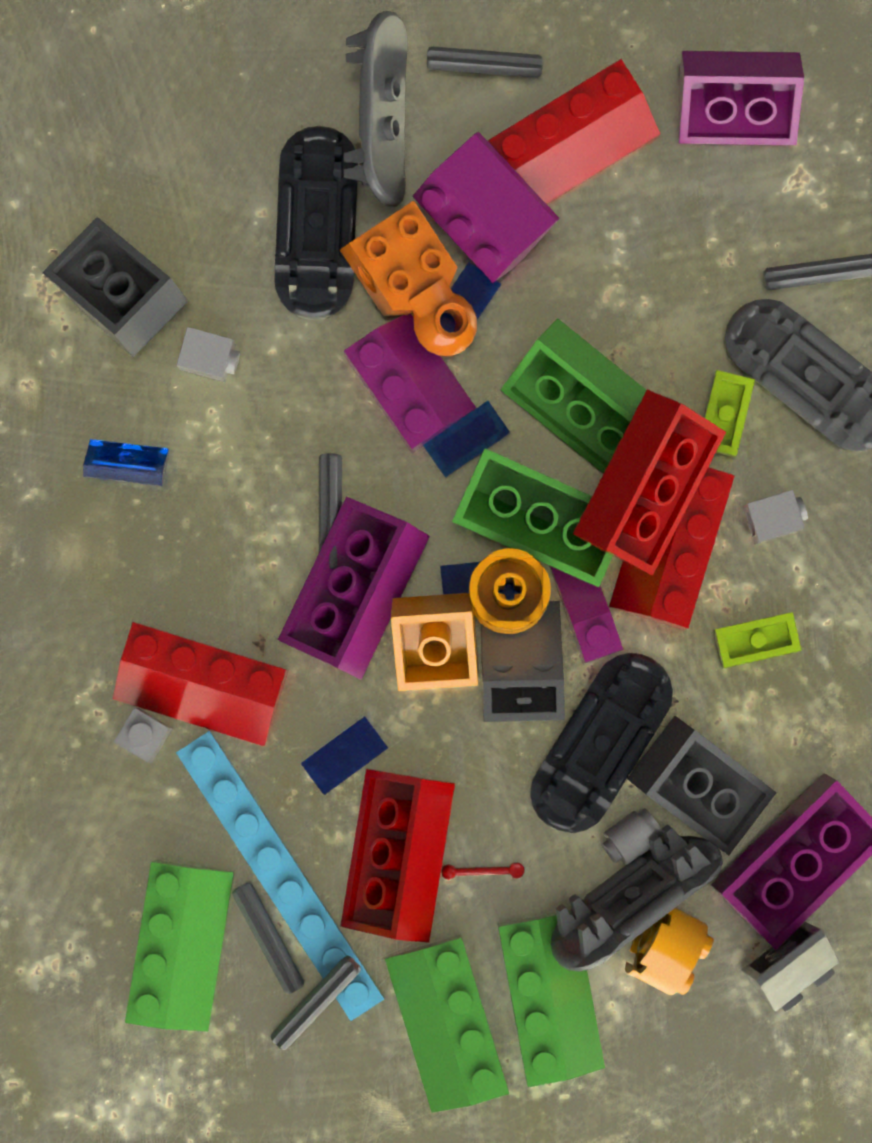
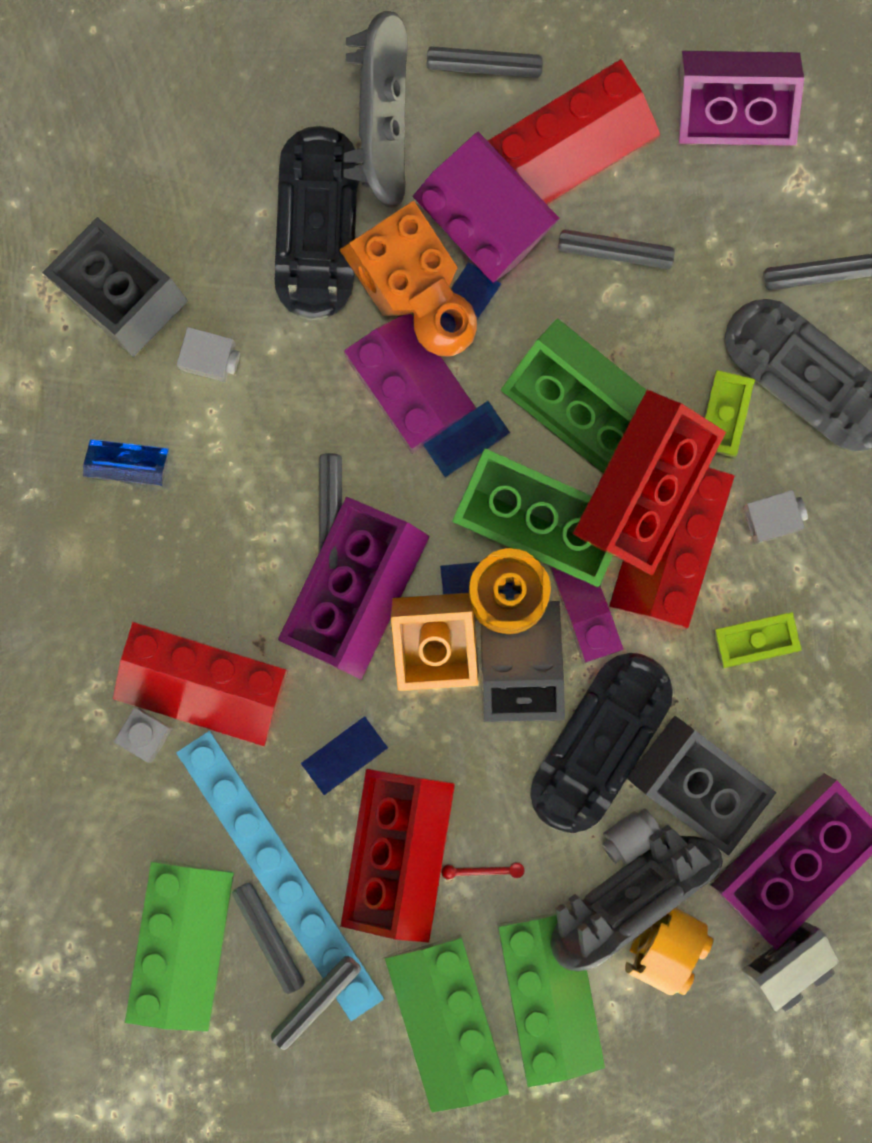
none -> dark grey axle [558,229,675,269]

